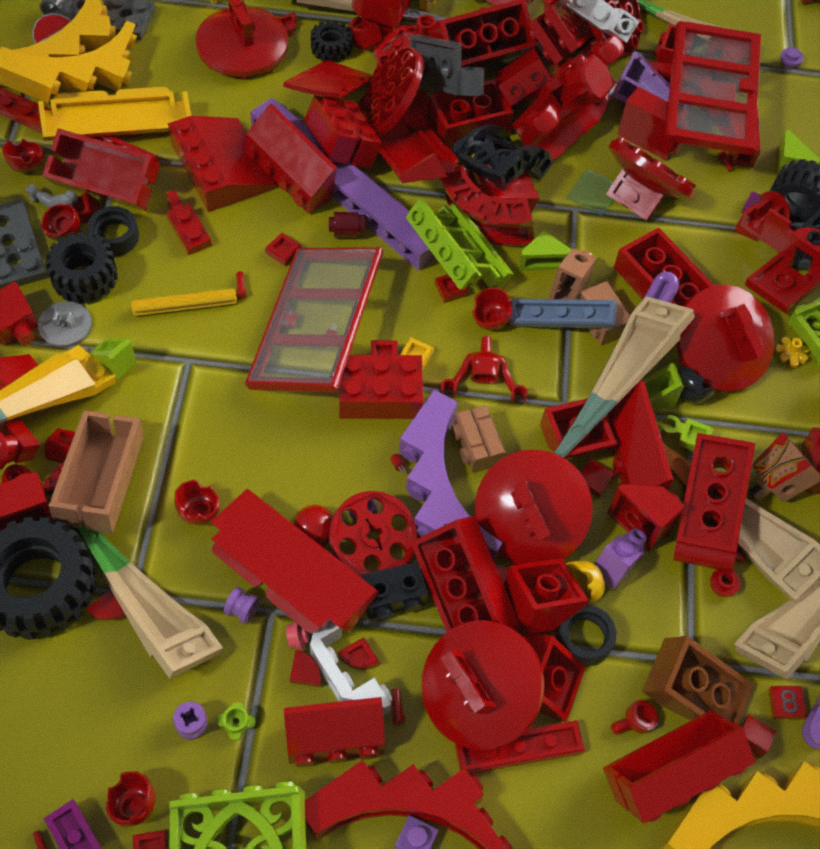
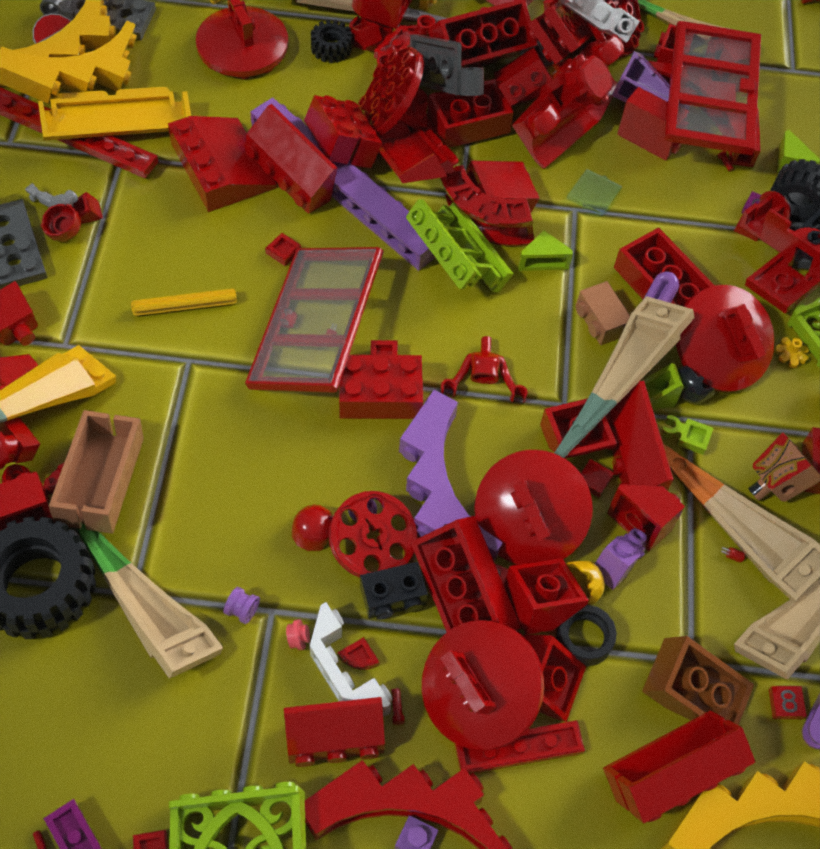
red hair [2,139,44,173] -> none
light grey piece [37,302,92,347] -> none
red piece [42,128,161,211] -> none
black tyre [45,232,118,304] -> none
red slope [45,428,75,463] -> none
red tile [86,590,127,621] -> none
black tyre [87,206,139,256] -> none
lime slope [89,338,137,380] -> none
red hair [106,771,156,827] -> none
red plate [165,190,212,255] -> none
medium lavender wheel [173,702,208,740] -> none
red hair [174,479,220,525] -> none
red slope [211,488,379,633] -> none
lime plate [217,702,255,741] -> none
red piece [236,271,247,299] -> none
red tile [279,12,297,38] -> none
red piece [283,60,374,99] -> none
red tile [290,650,321,687] -> none
dark red brick [329,212,365,238] -> none
red piece [390,454,406,473] -> none
yellow tile [400,337,434,371] -> none
red tile [435,274,469,303] -> none
nougat brick [451,406,506,473] -> none
black fence [452,124,554,190] -> none
red hair [472,287,513,330] -> none
sand blue tile [509,299,617,328] -> none
nougat torso [549,249,596,300] -> none
red bracket [606,136,696,221] -> none
red piece [611,718,631,735] -> none
red tile [626,700,659,734] -> none
red hinge [673,433,756,572] -> none
red plate [710,570,740,597] -> none
red slope [741,714,776,758] -> none
medium lavender plate [780,48,803,69] -> none

